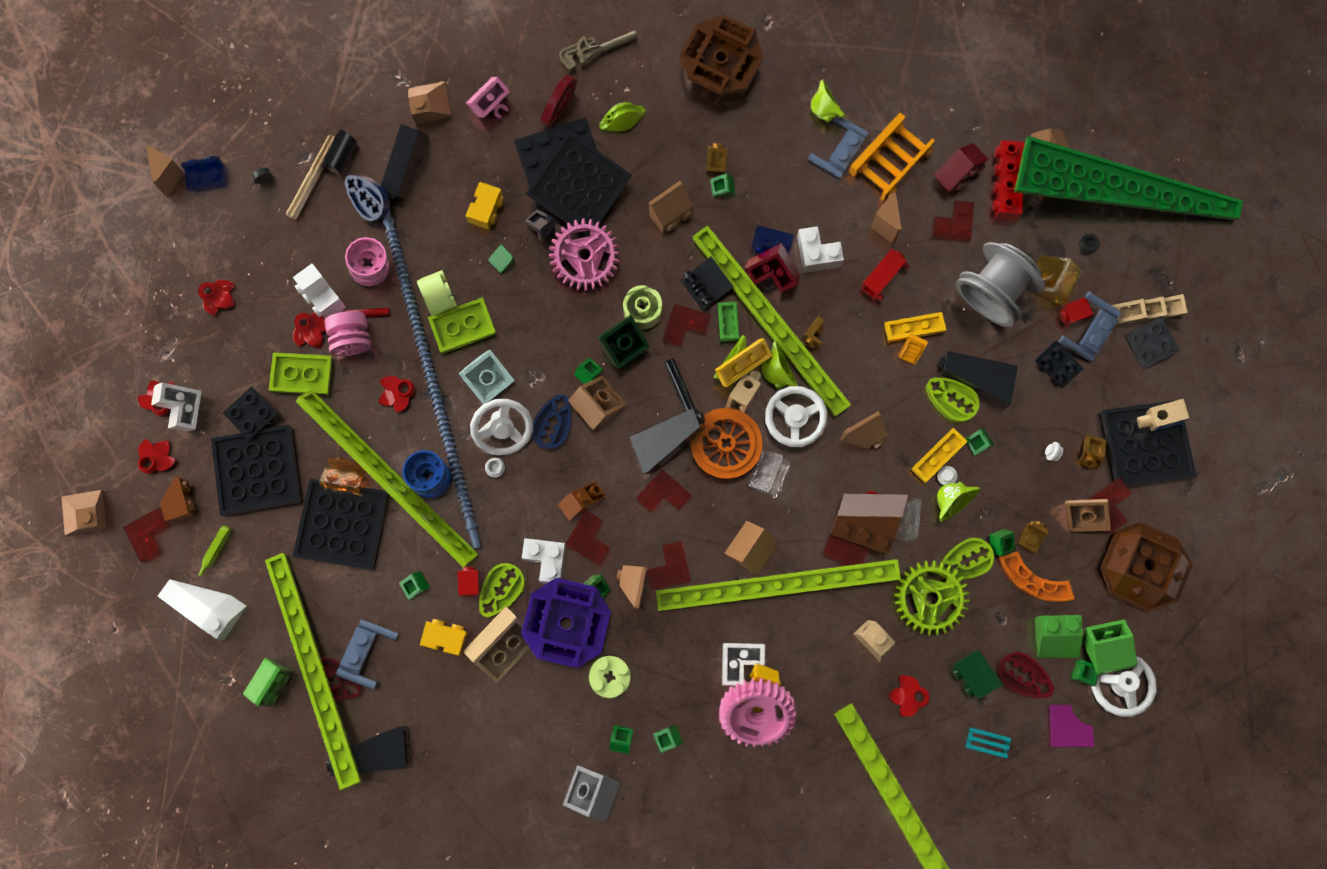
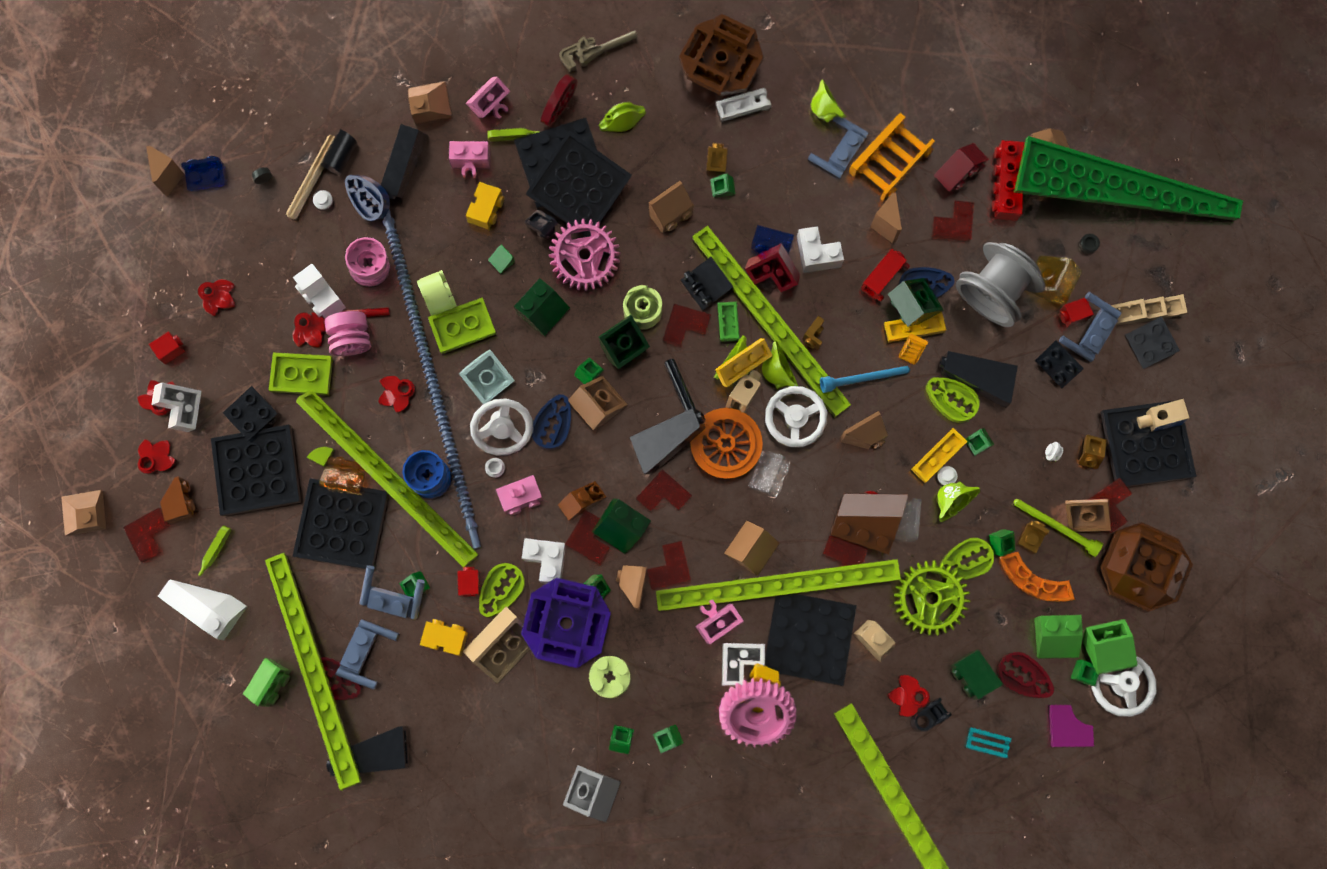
none -> red brick [149,331,185,365]
none -> lime tile [307,447,335,467]
none -> white plate [313,191,333,210]
none -> sand blue plate [359,565,425,619]
none -> bright pink brick [449,141,490,178]
none -> lime piece [488,128,539,141]
none -> bright pink brick [496,475,543,515]
none -> dark green slope [514,278,570,337]
none -> dark green slope [592,499,651,554]
none -> bright pink brick [695,600,743,644]
none -> white plate [716,88,772,121]
none -> black plate [764,594,857,686]
none -> dark azure piece [820,366,910,393]
none -> dark green slope [888,278,944,327]
none -> dark blue piece [898,267,955,299]
none -> black piece [911,697,952,732]
none -> lime piece [1013,499,1103,557]

